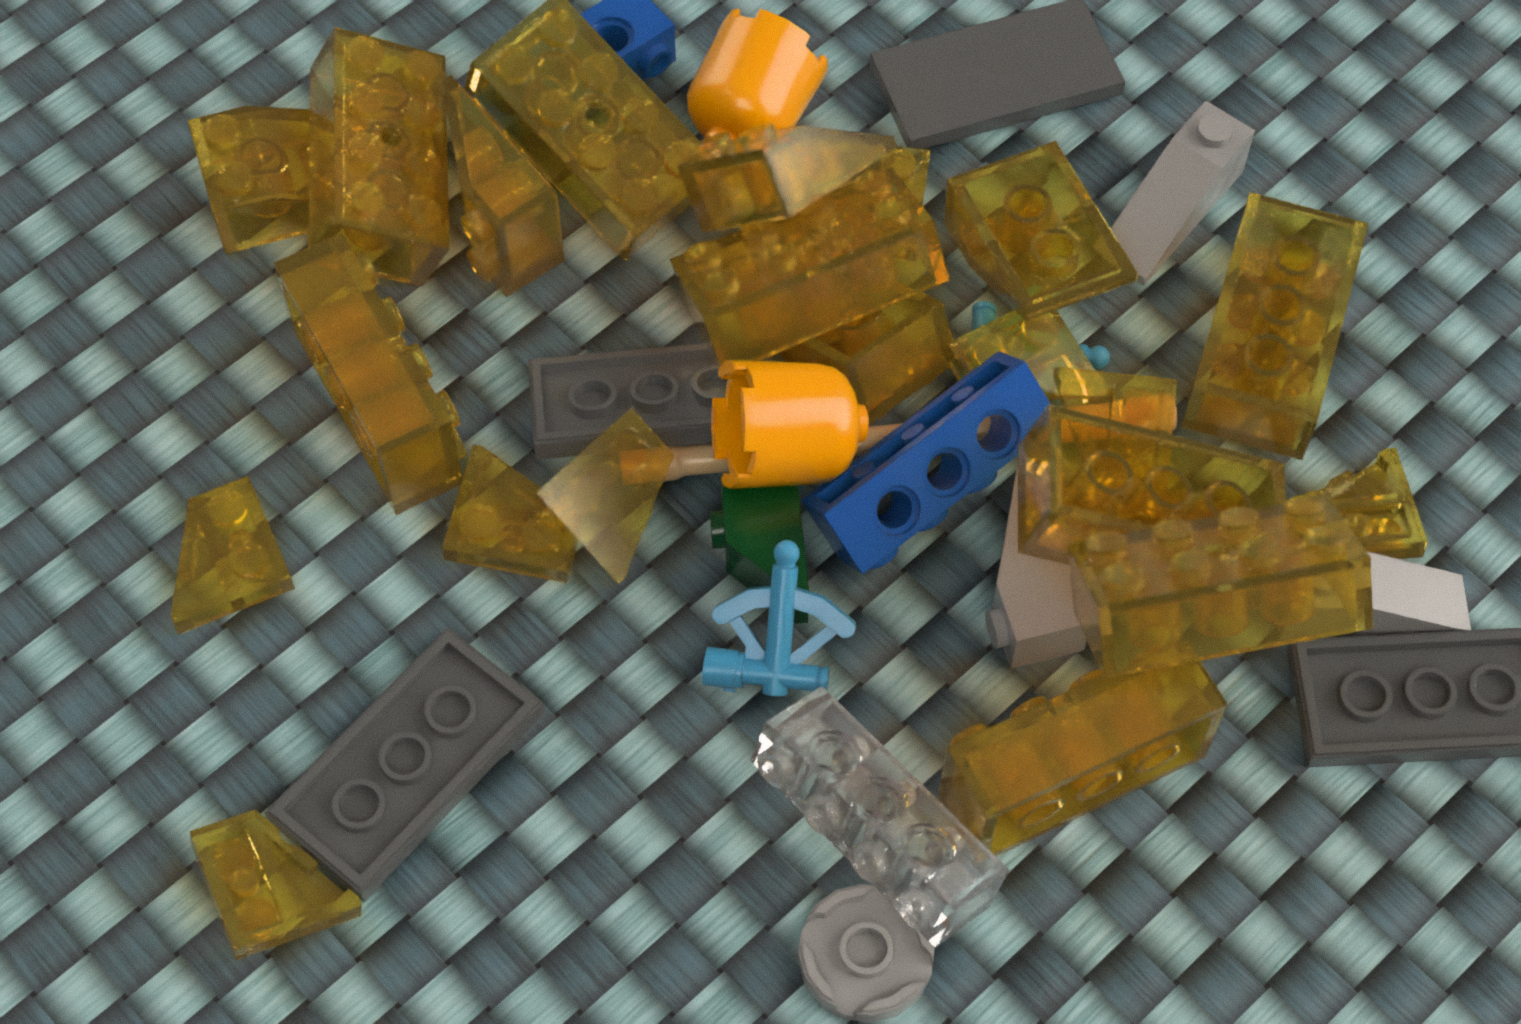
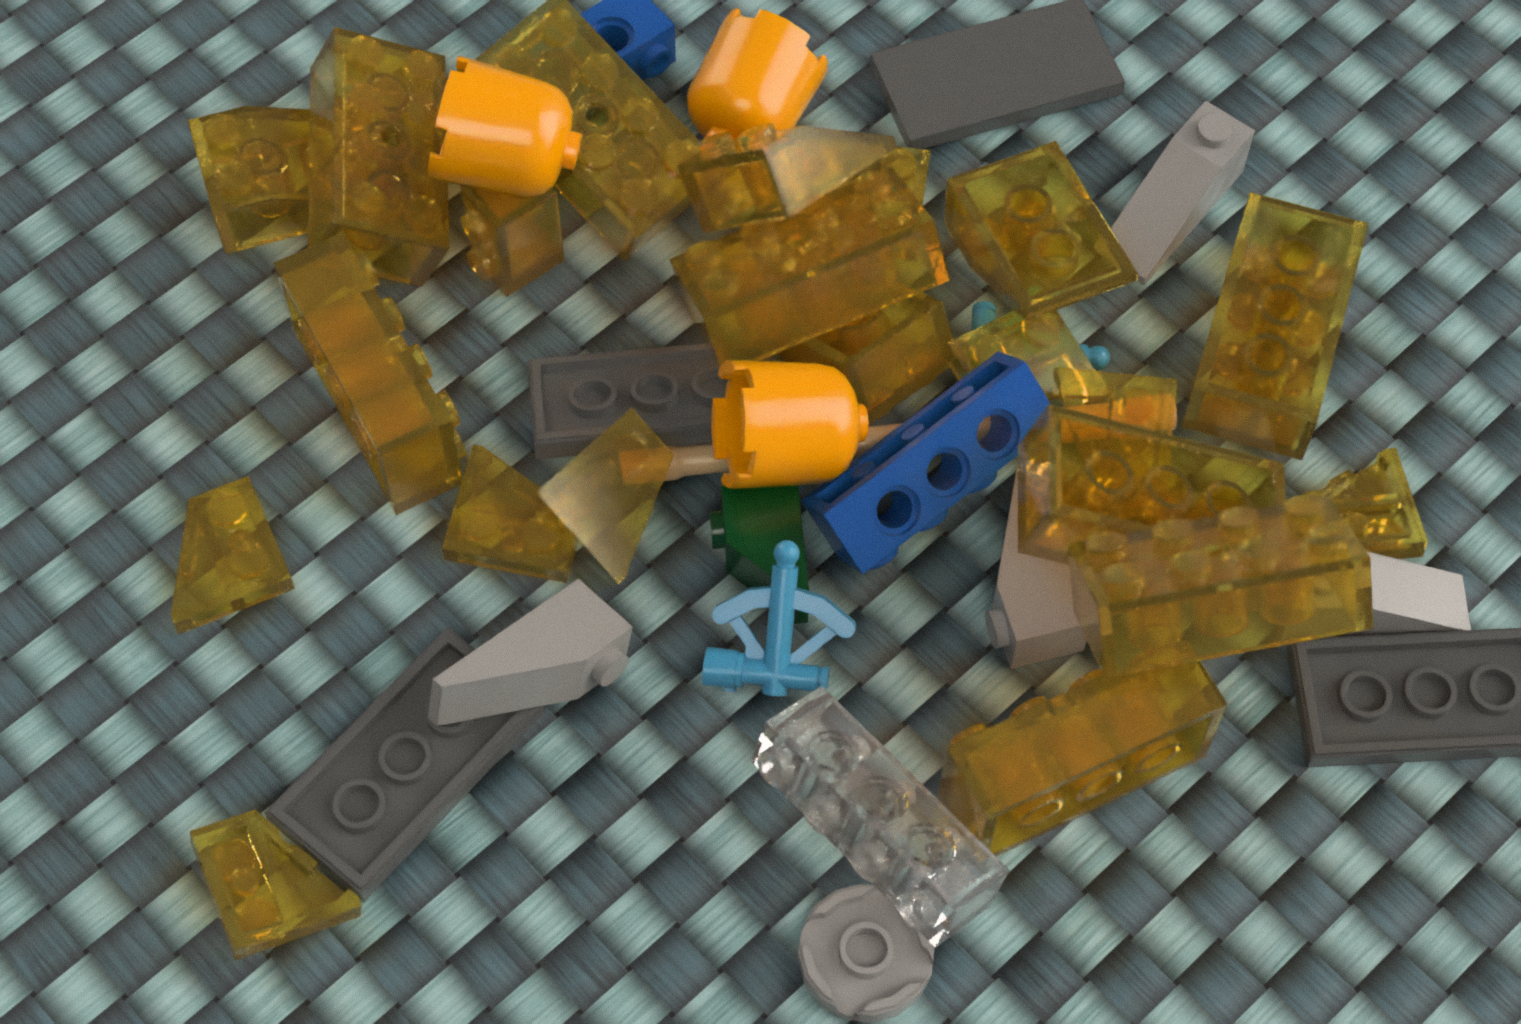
none -> light orange cylinder [428,56,583,199]
none -> light grey slope [428,578,633,726]

